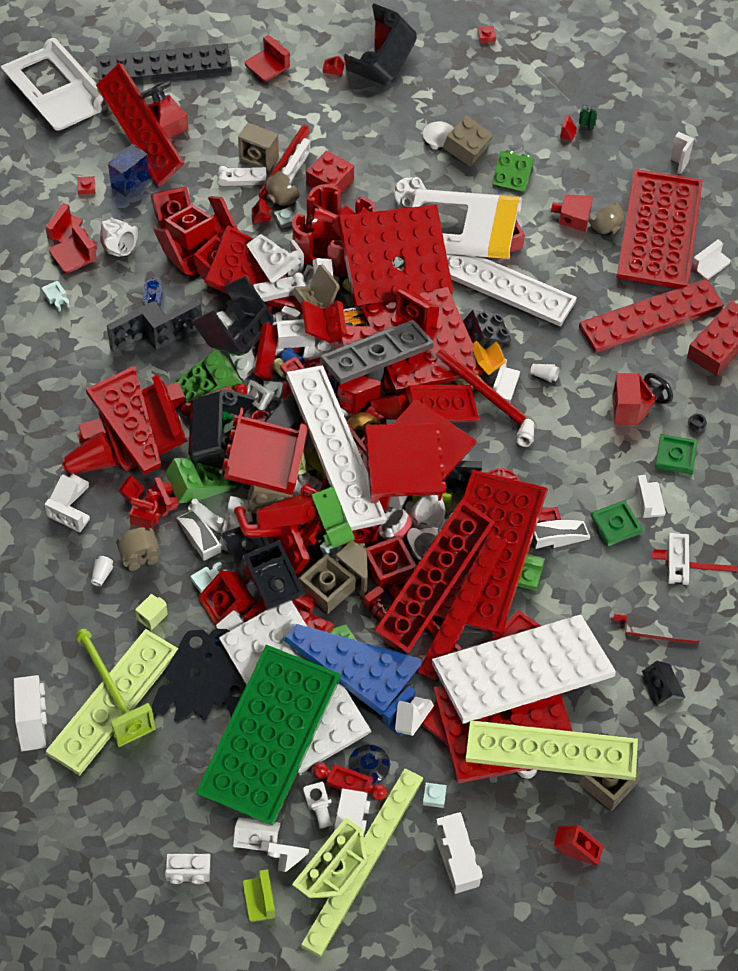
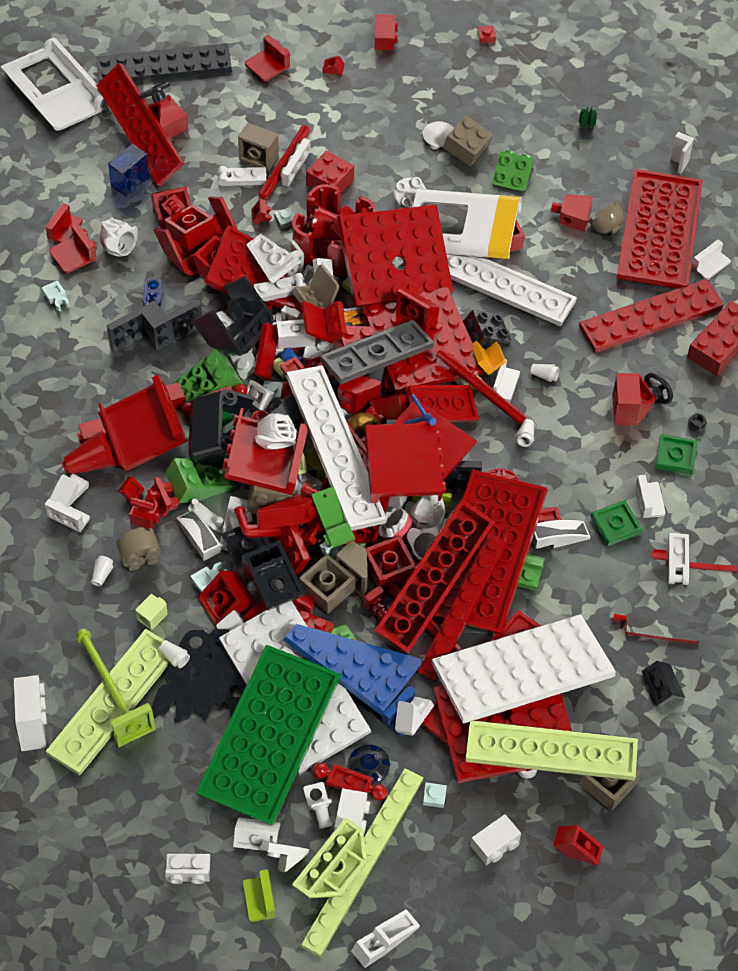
red plate [77,176,96,195] -> none
red wing [86,366,161,475] -> none
dark tan cylinder [266,171,300,206] -> none
black windscreen [343,3,417,85] -> none
white wedge [434,812,483,894] -> none
red slope [560,115,577,141] -> none
none -> white cone [159,640,190,668]
none -> red tile [161,193,186,216]
none -> white piece [255,413,297,450]
none -> white slope [351,910,420,968]
none -> blue plant [405,394,437,425]
none -> white brick [470,814,521,865]

